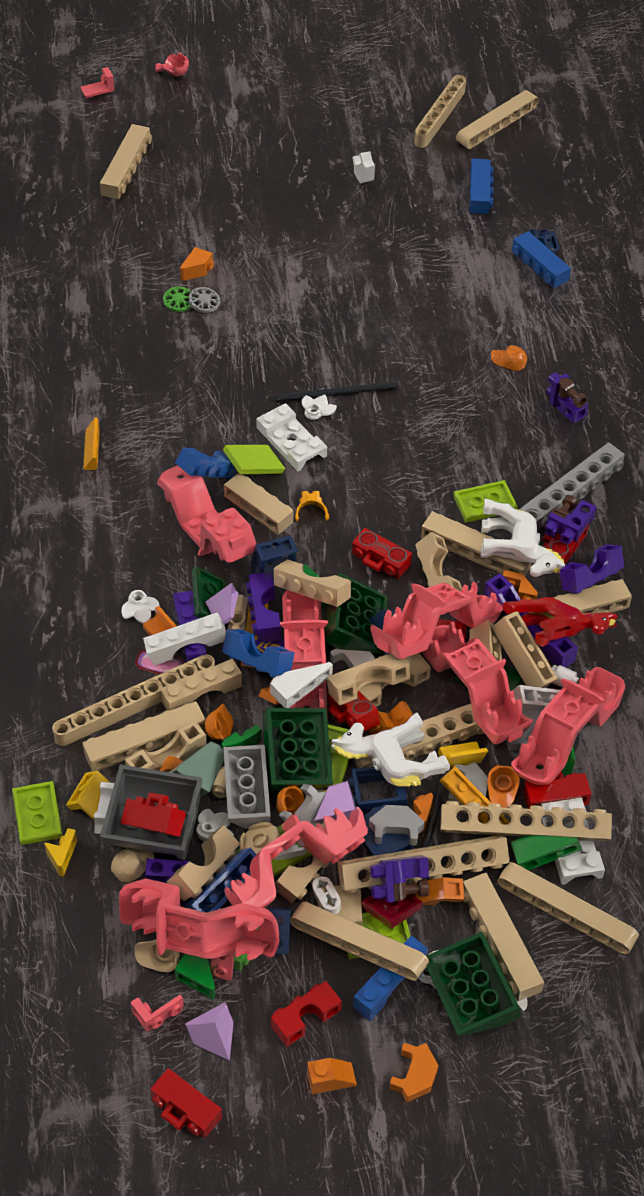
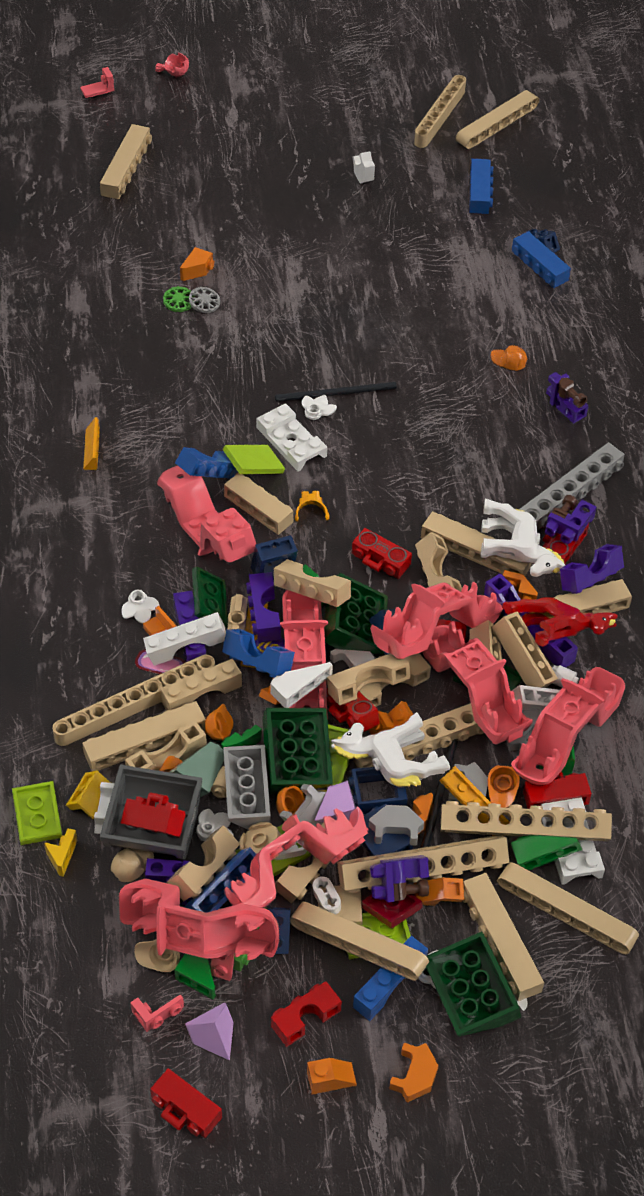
lavender slope [206,583,238,625] -> none
yellow panel [438,741,488,768] -> none
lime tile [453,480,518,523] -> none

